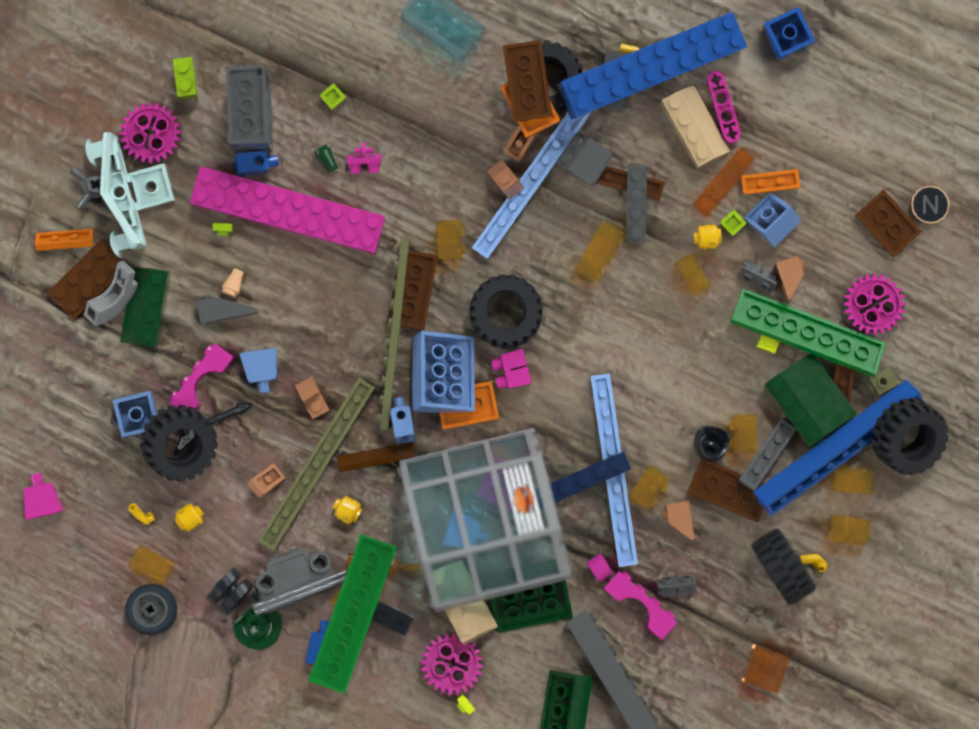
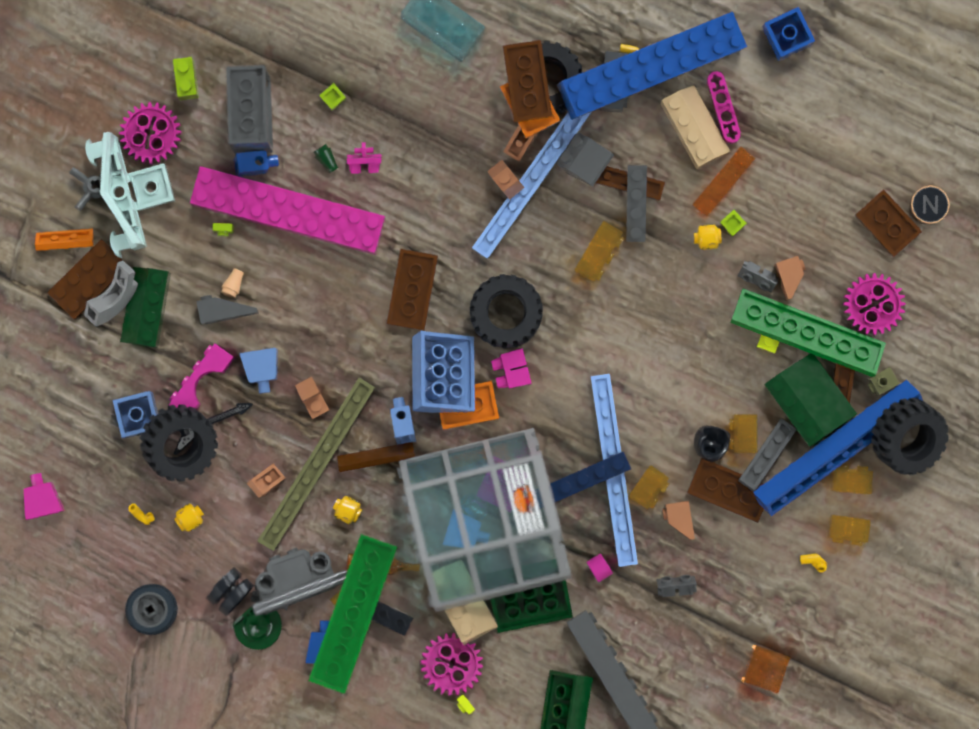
clear yellow brick [129,545,175,585] -> none
olive plate [377,238,410,430] -> none
clear yellow brick [436,220,465,261] -> none
dark pink arch [603,571,677,640] -> none
clear yellow brick [674,253,711,297] -> none
orange plate [741,169,801,195] -> none
medium blue slope [743,192,801,247] -> none
black tyre [751,529,816,605] -> none

